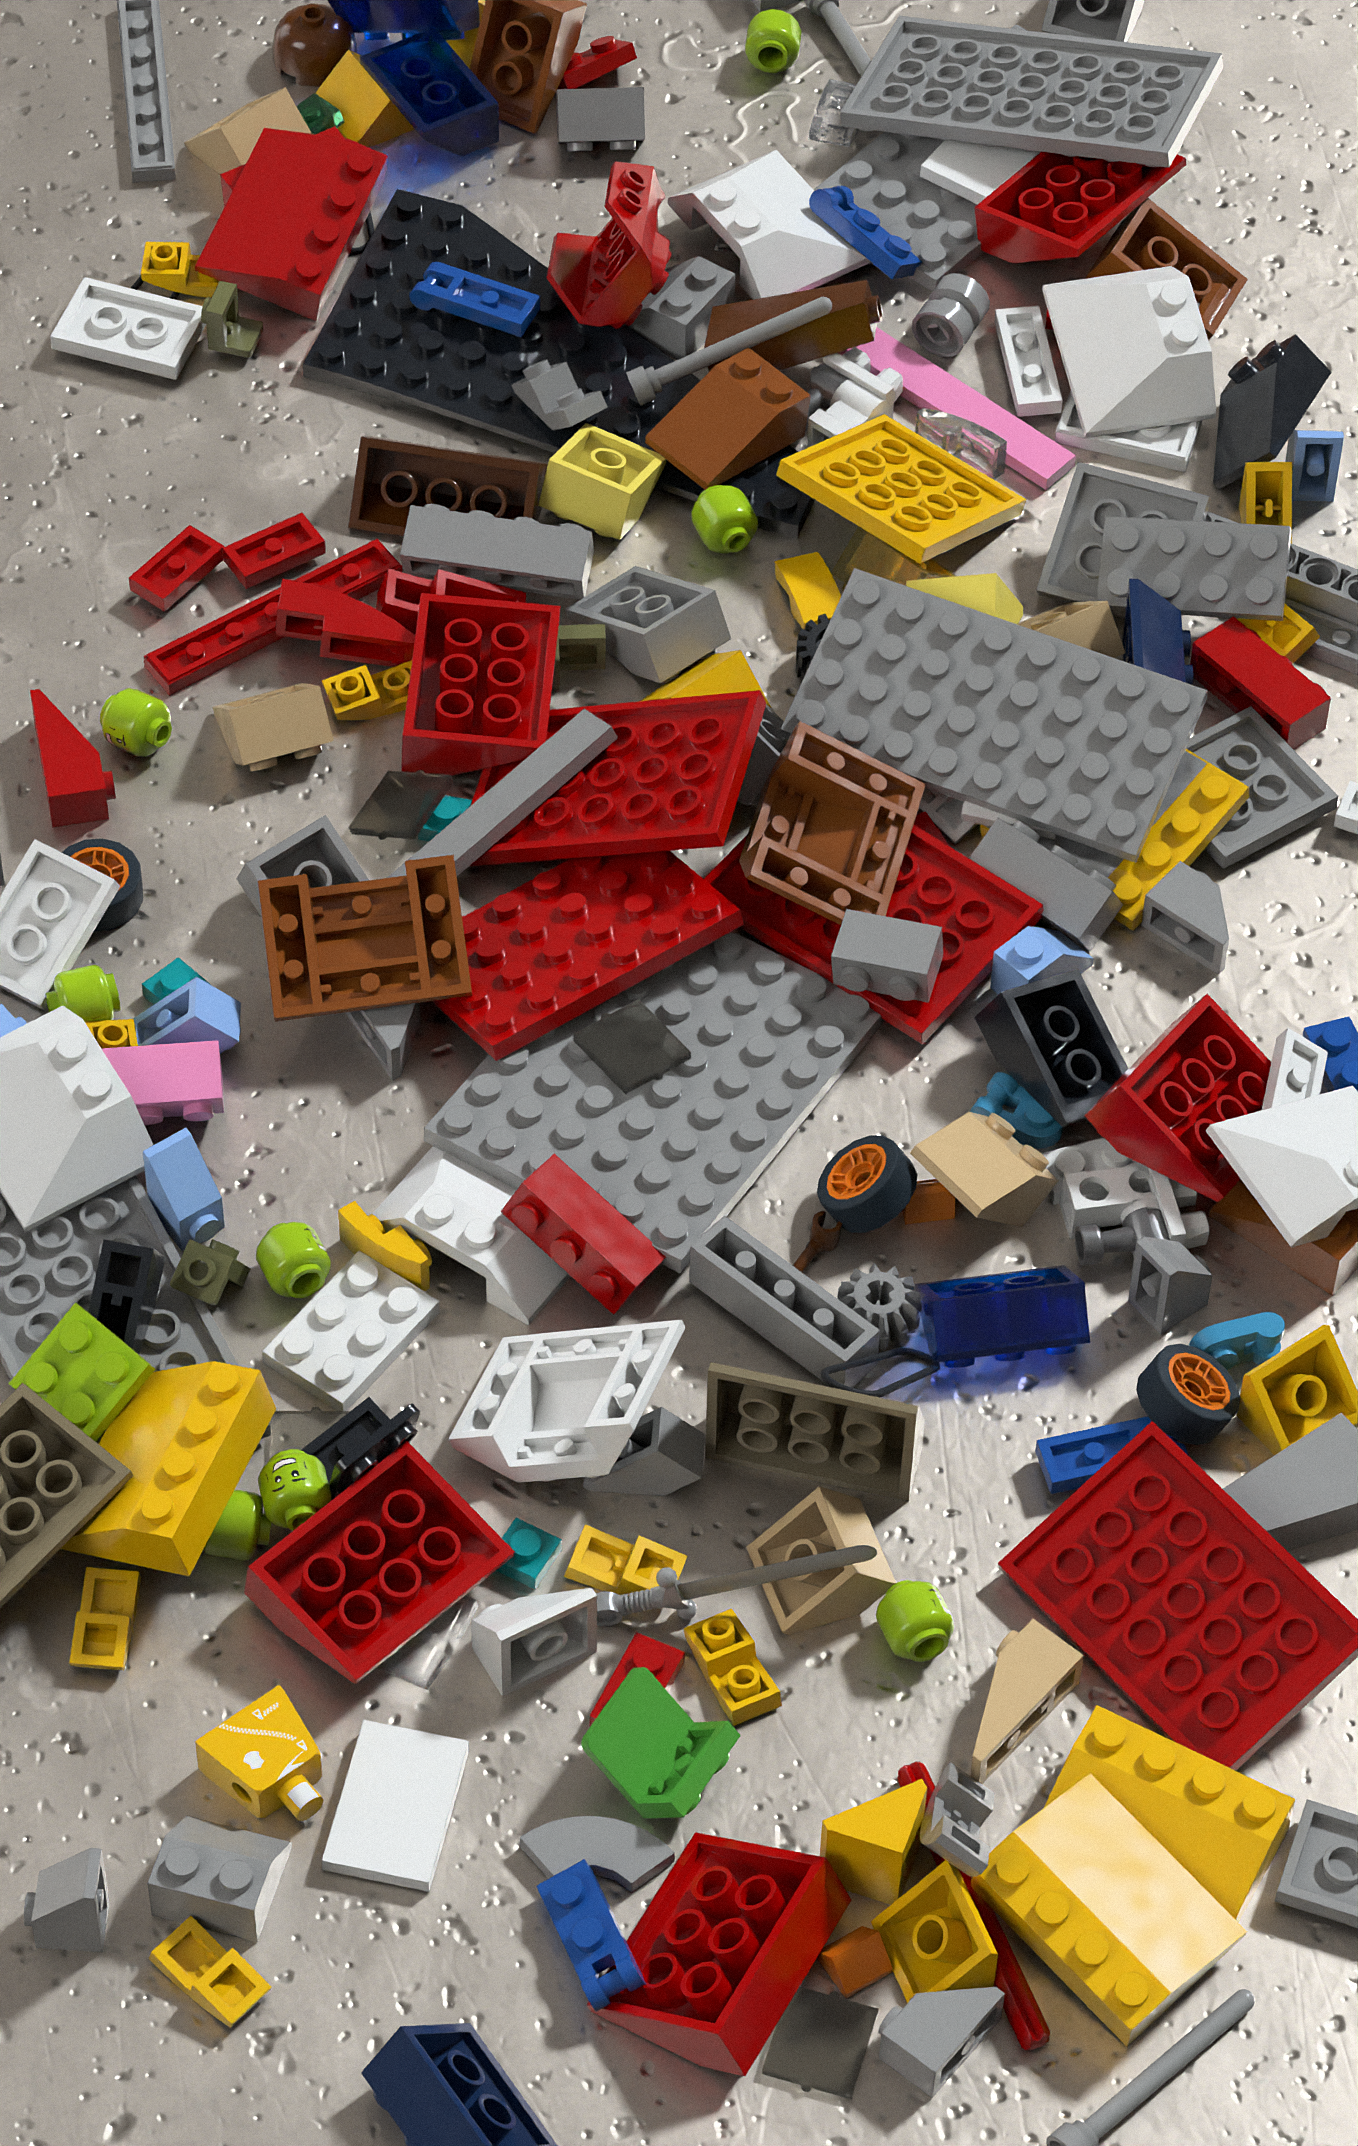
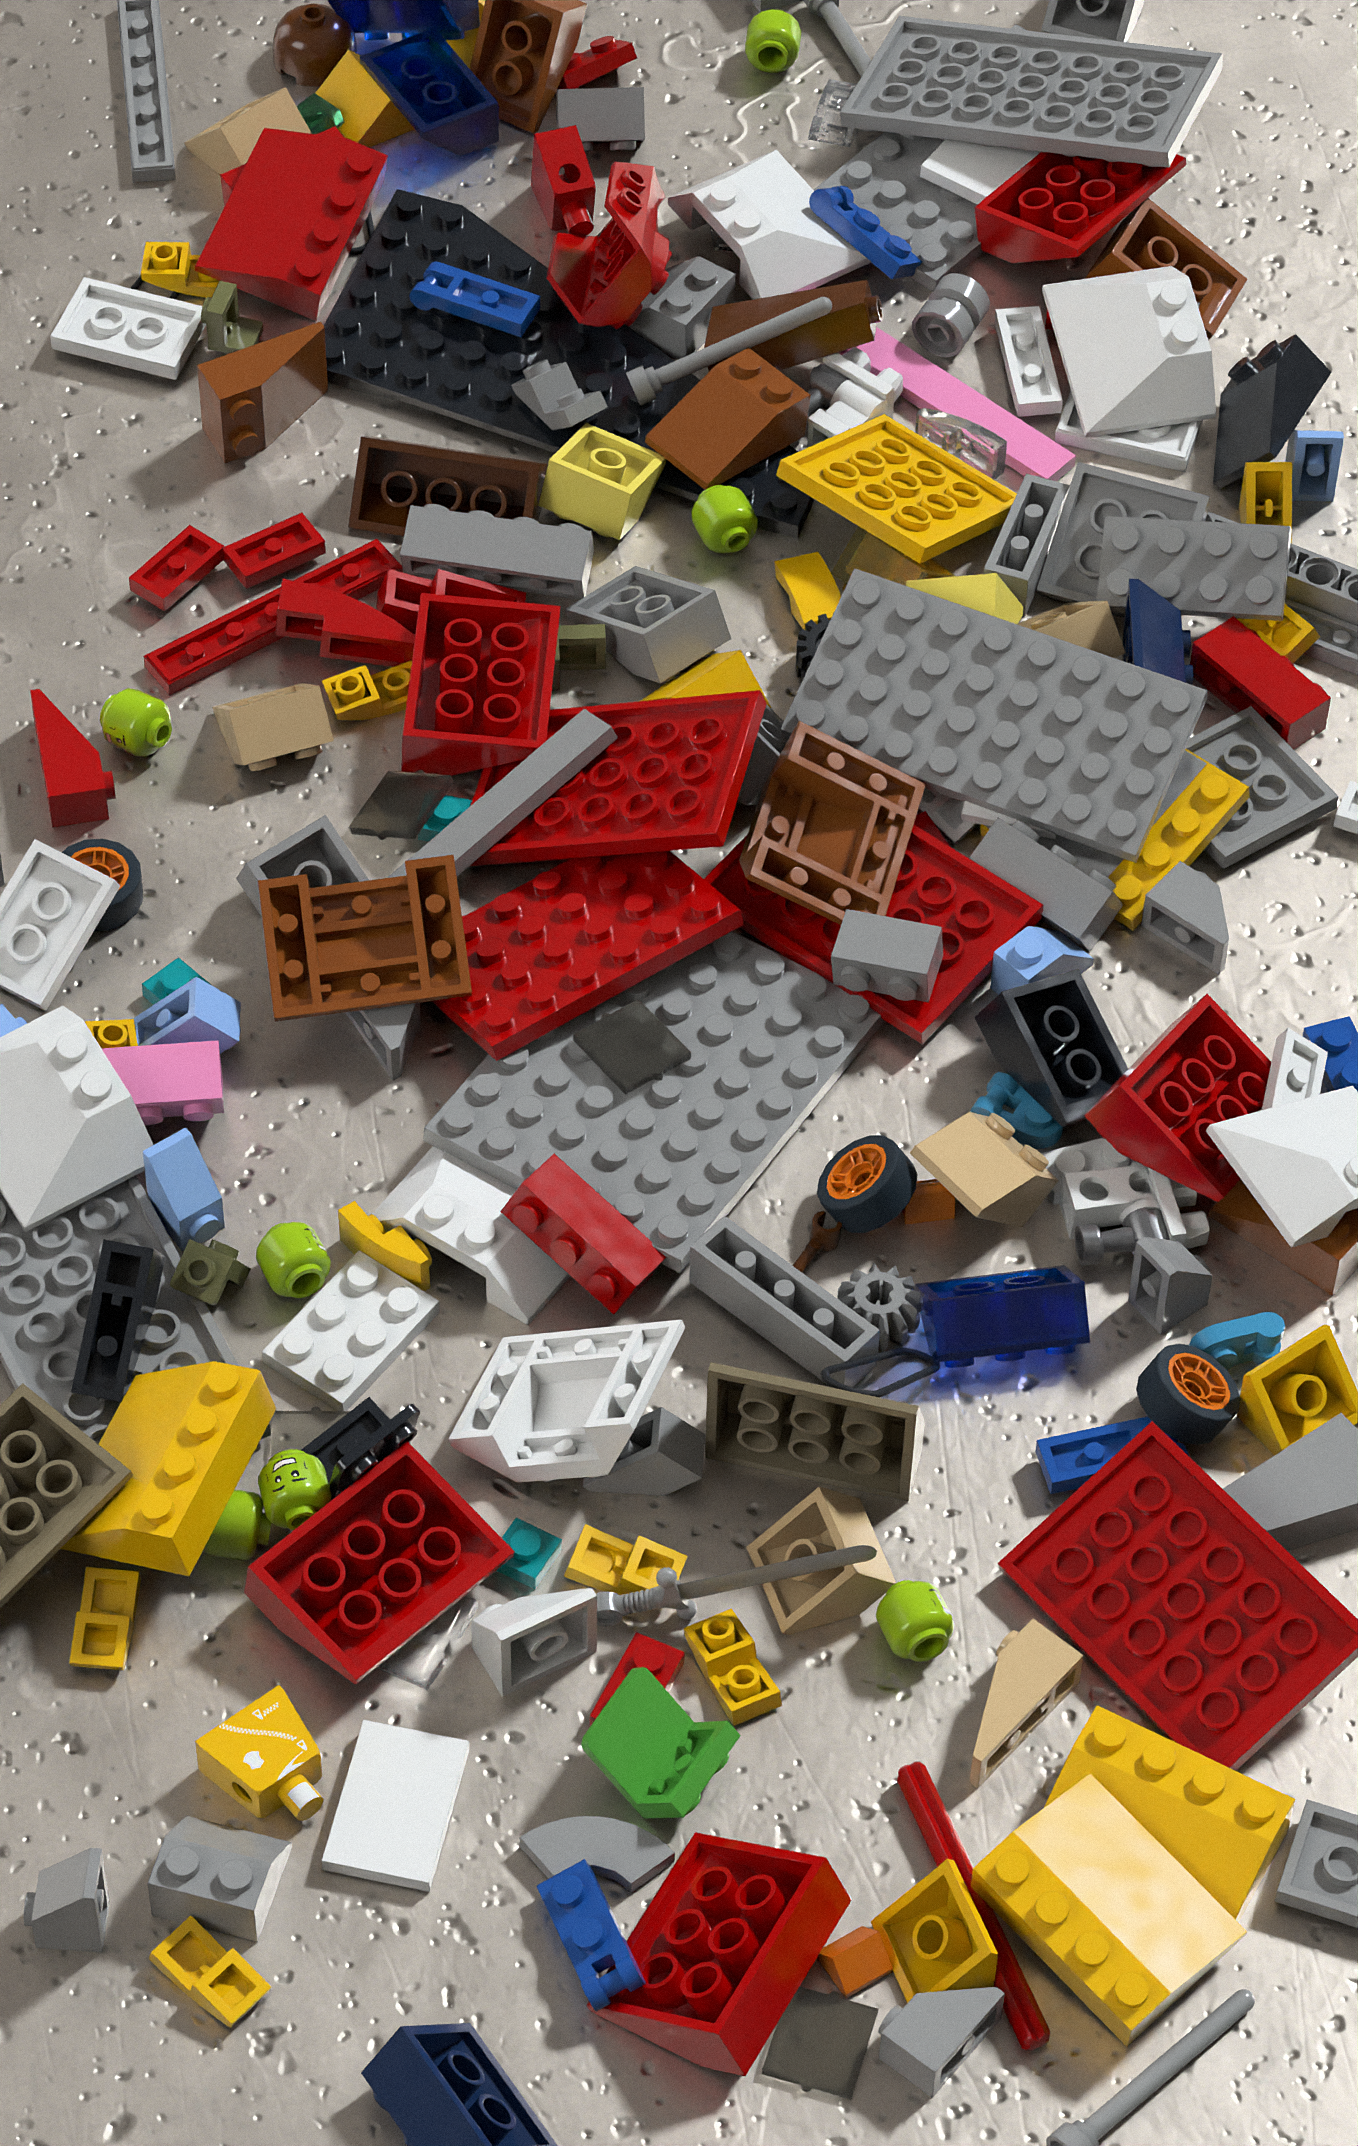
lime plate [8,1302,156,1442] -> none
lime head [45,965,121,1022] -> none
yellow slope [820,1779,927,1905] -> none
light grey slope [920,1762,994,1877] -> none
none -> dark orange slope [197,321,328,464]
none -> red torso [531,125,596,236]
none -> light grey brick [984,474,1070,618]

